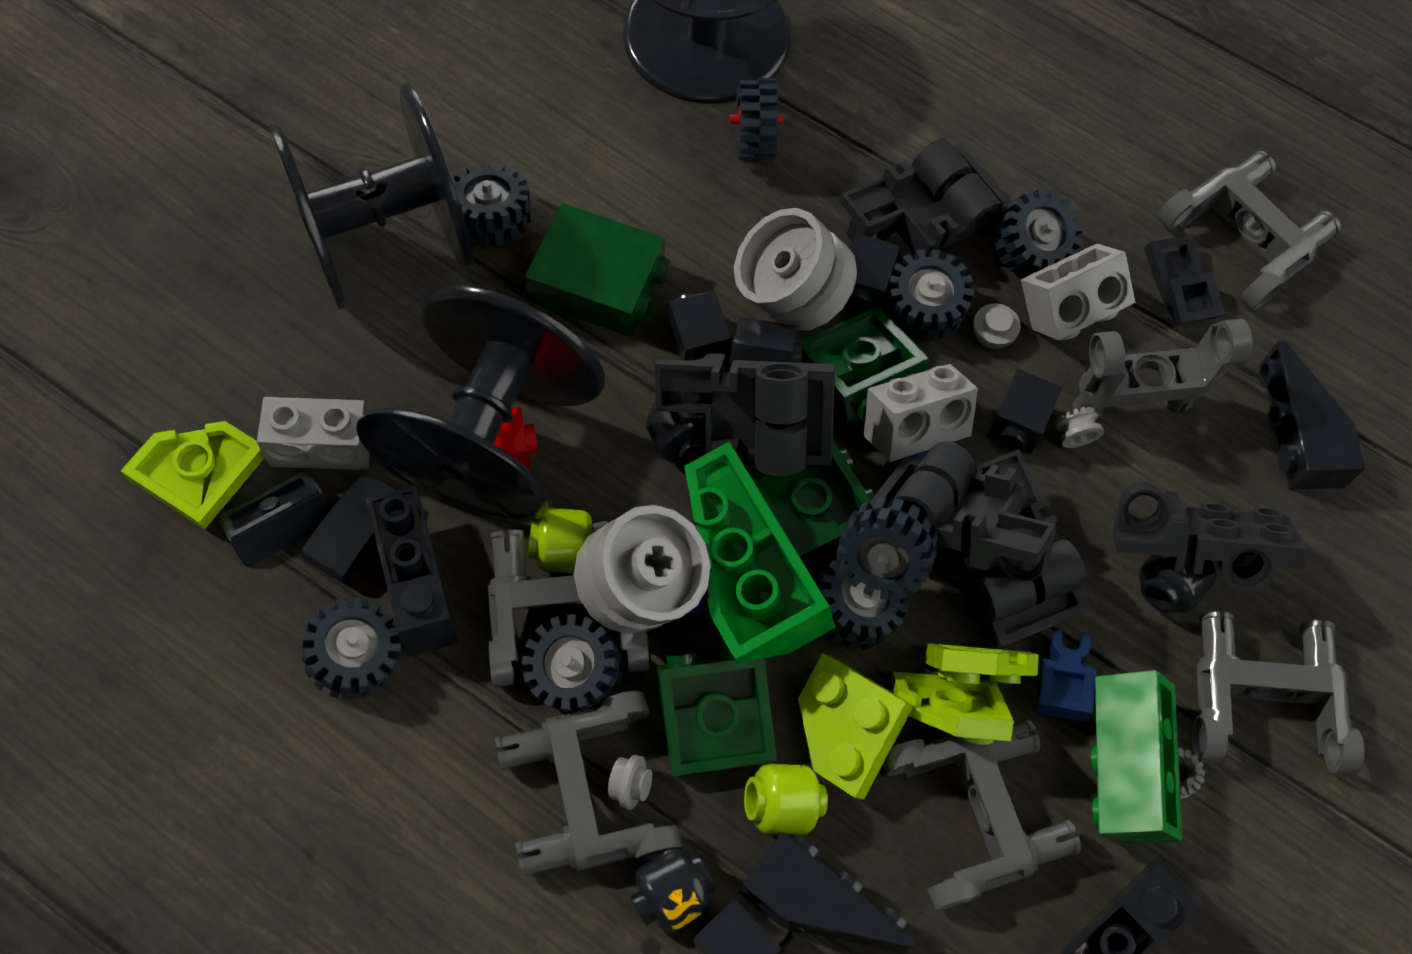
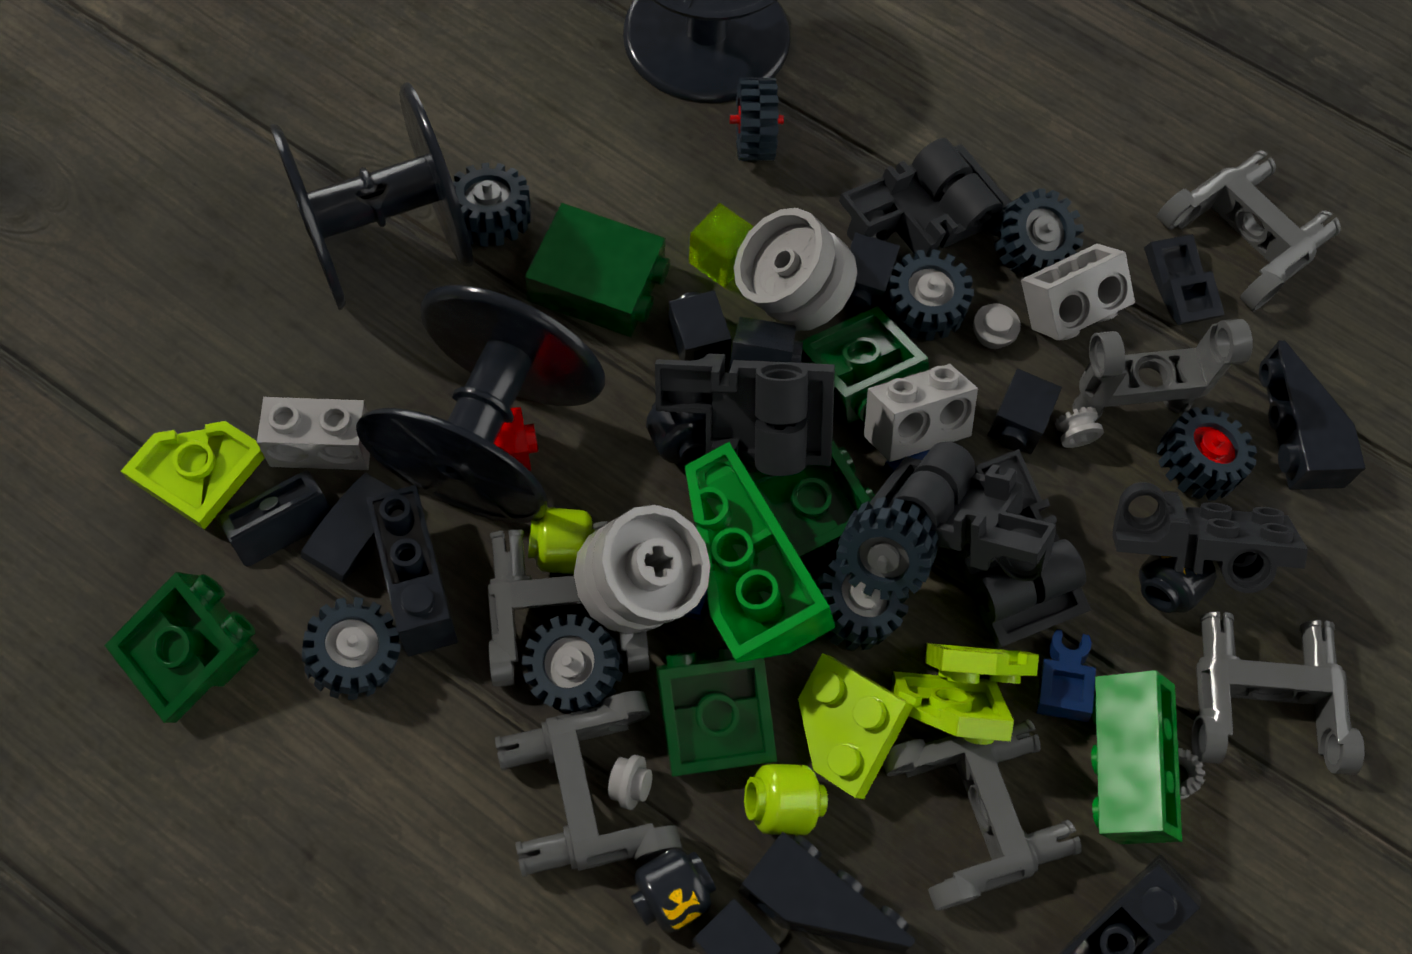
none -> dark green plate [104,572,259,723]
none -> clear neon green brick [689,203,754,288]
none -> black wheel [1157,407,1257,501]

